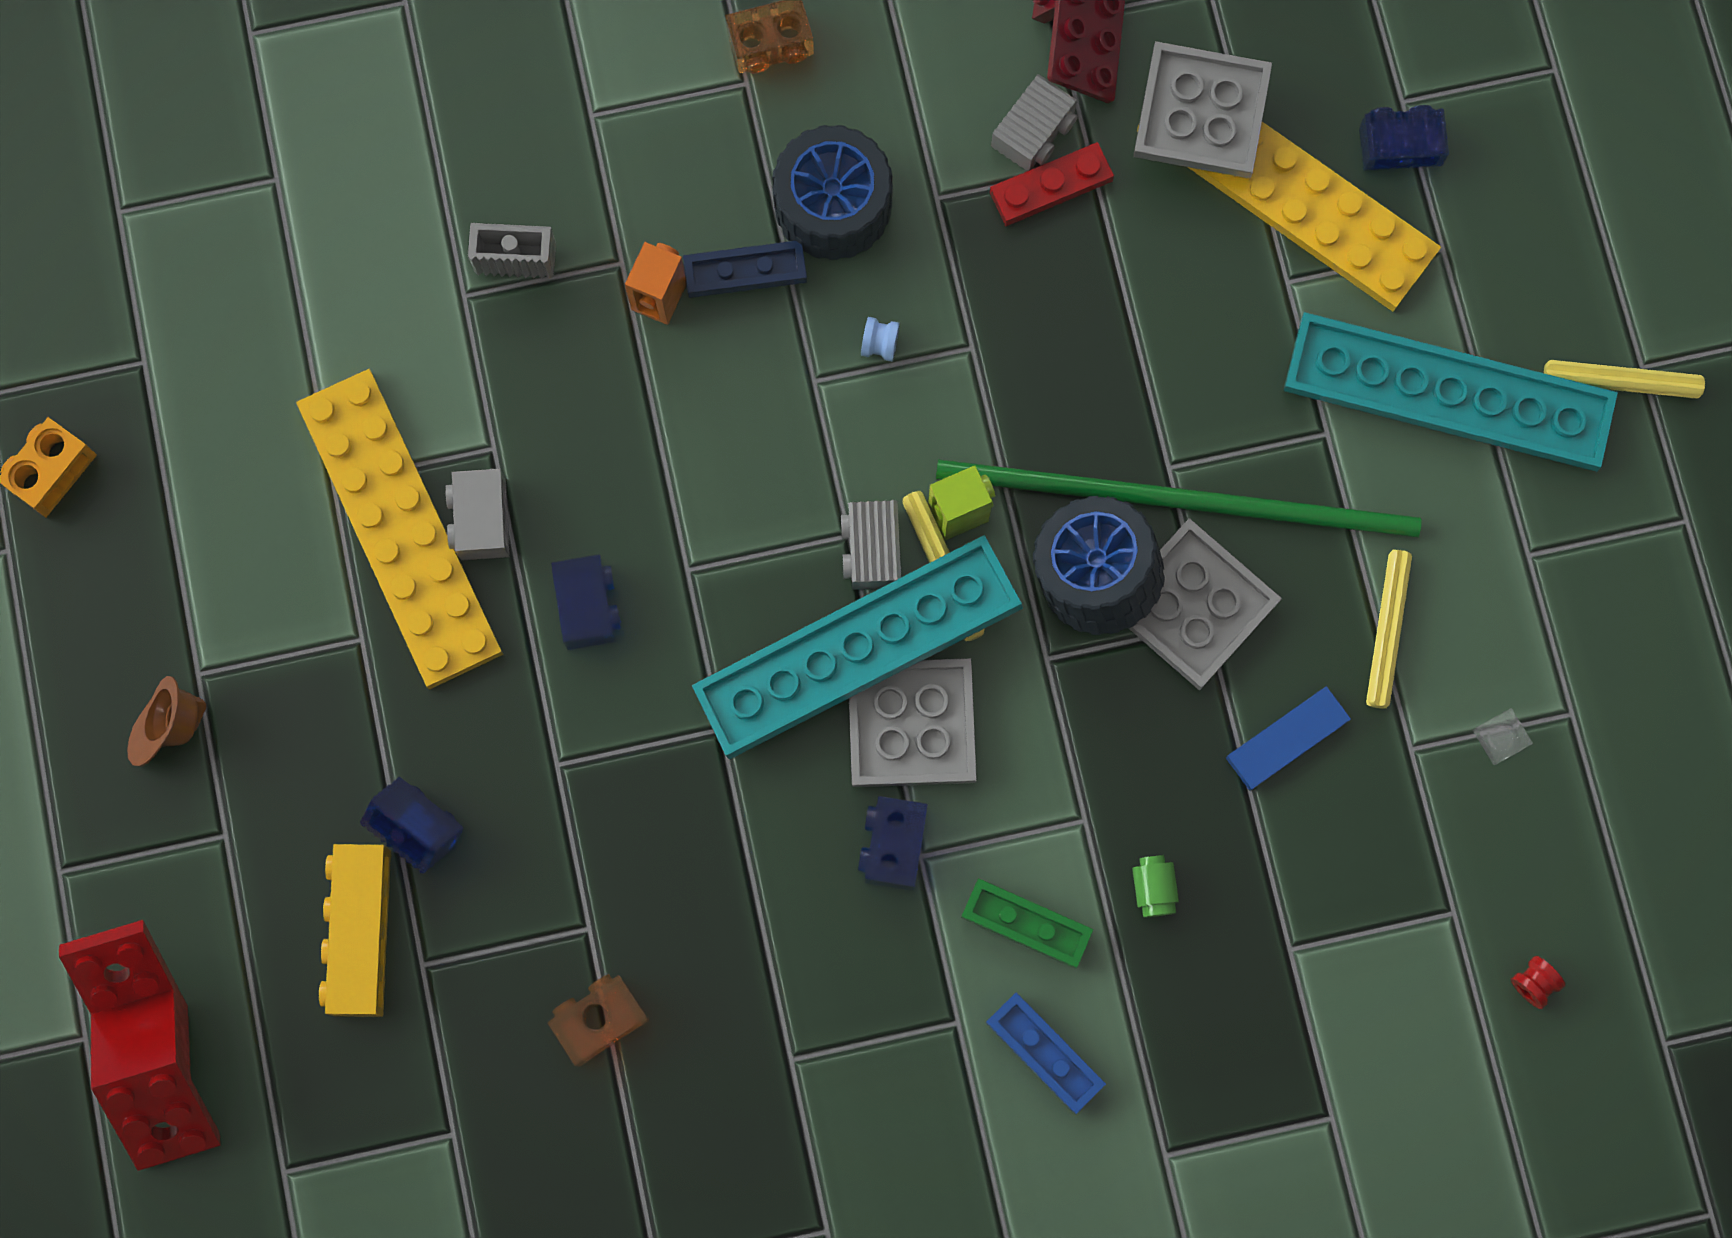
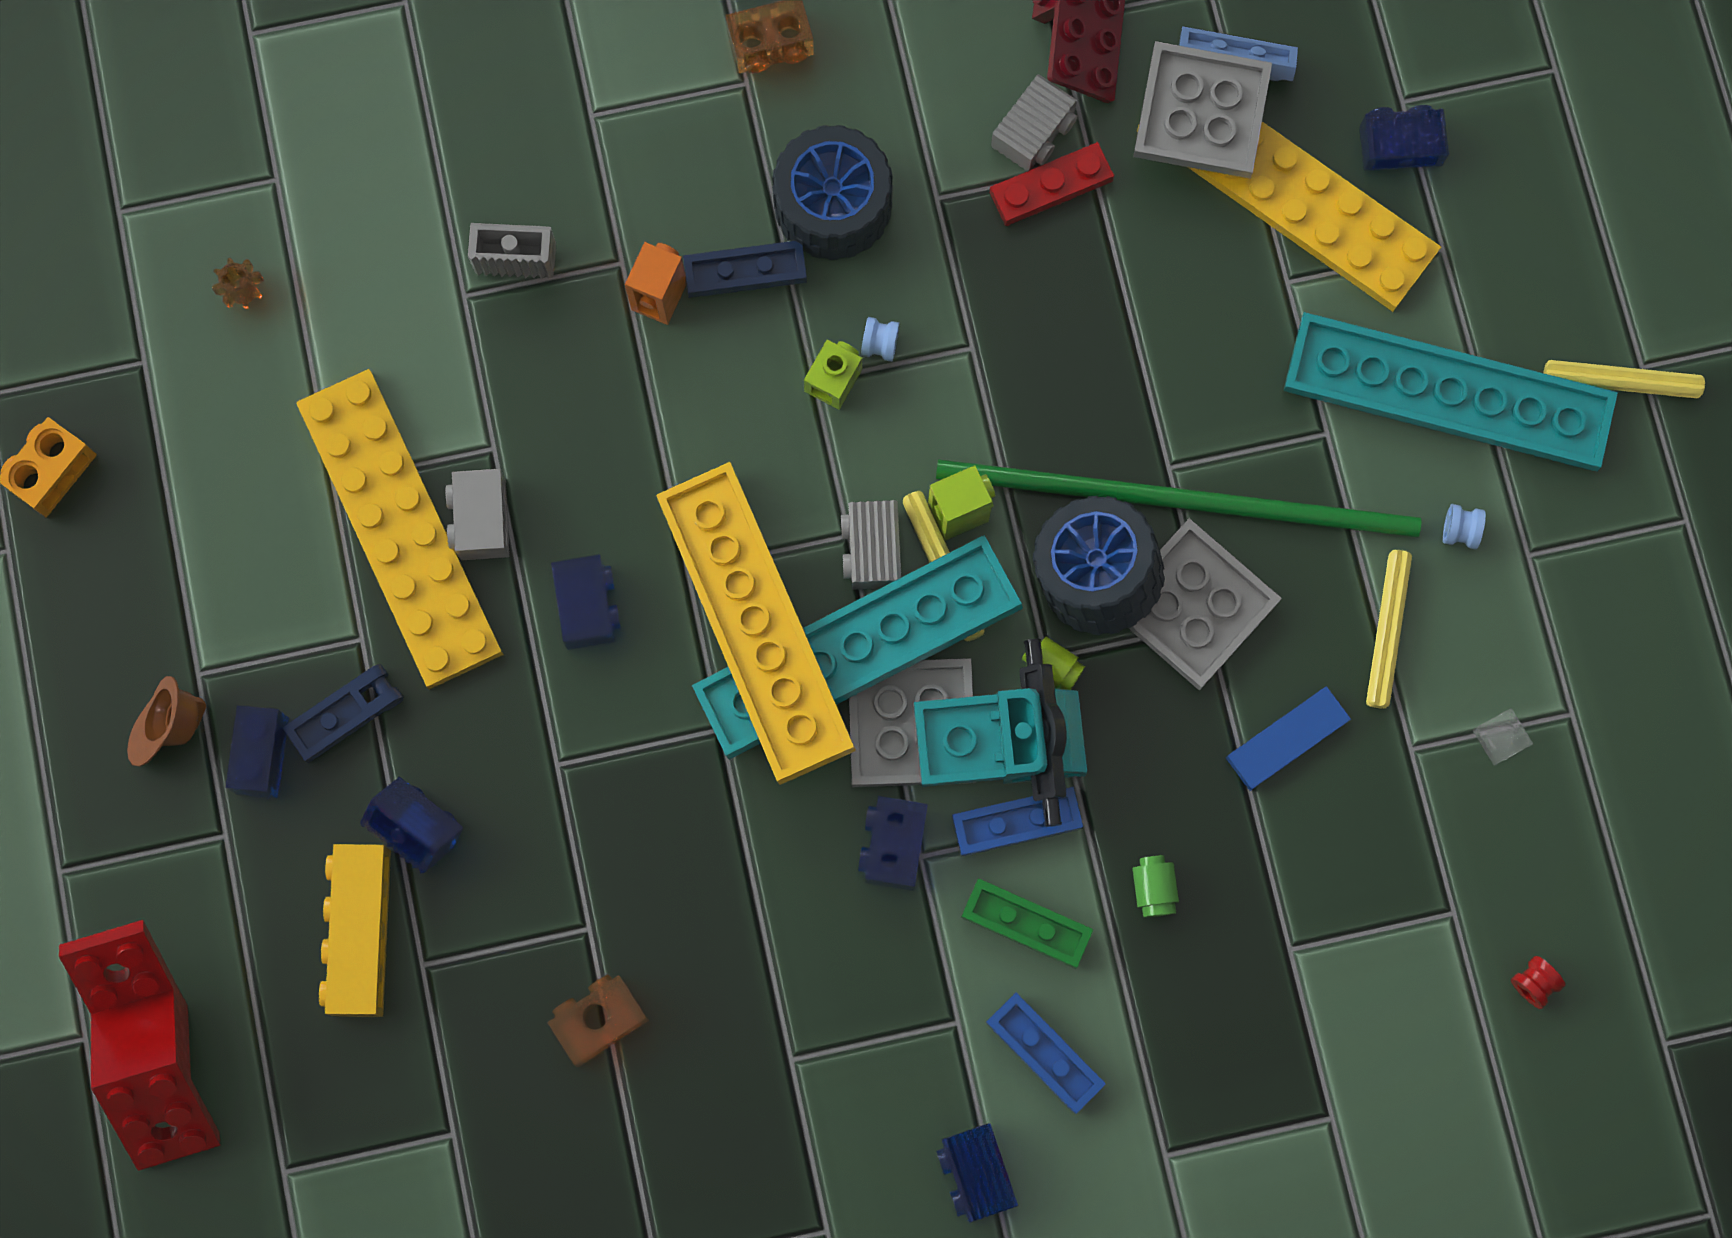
none -> clear orange gear [212,258,264,309]
none -> clear blue brick [225,705,289,798]
none -> dark blue plate [283,664,404,763]
none -> yellow plate [656,462,856,785]
none -> lime brick [804,340,862,410]
none -> teal piece [914,639,1087,827]
none -> clear blue brick [936,1123,1018,1223]
none -> blue plate [952,787,1083,857]
none -> lime brick [1022,636,1085,690]
none -> medium blue plate [1179,26,1298,81]
none -> light blue wheel [1443,504,1486,550]

